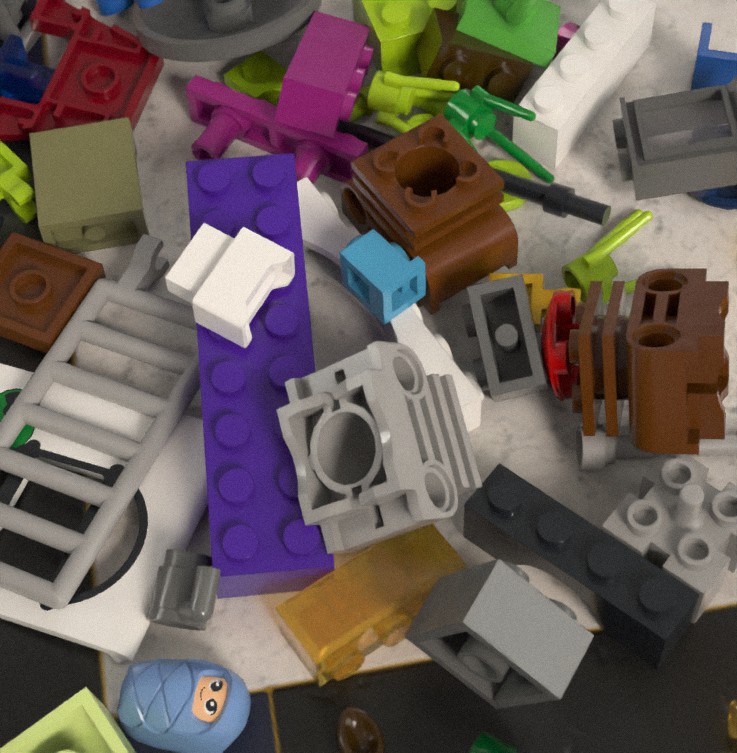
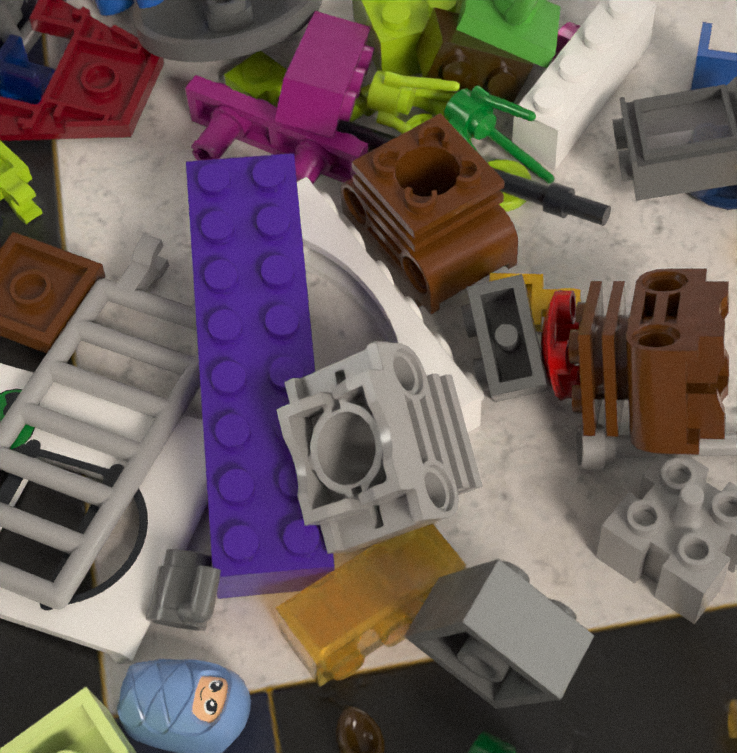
olive panel [29,117,149,254] -> none
white piece [165,223,295,348] -> none
dark azure brick [339,229,426,325] -> none
black arch [463,463,700,669] -> none
lime plant [561,209,653,305] -> none

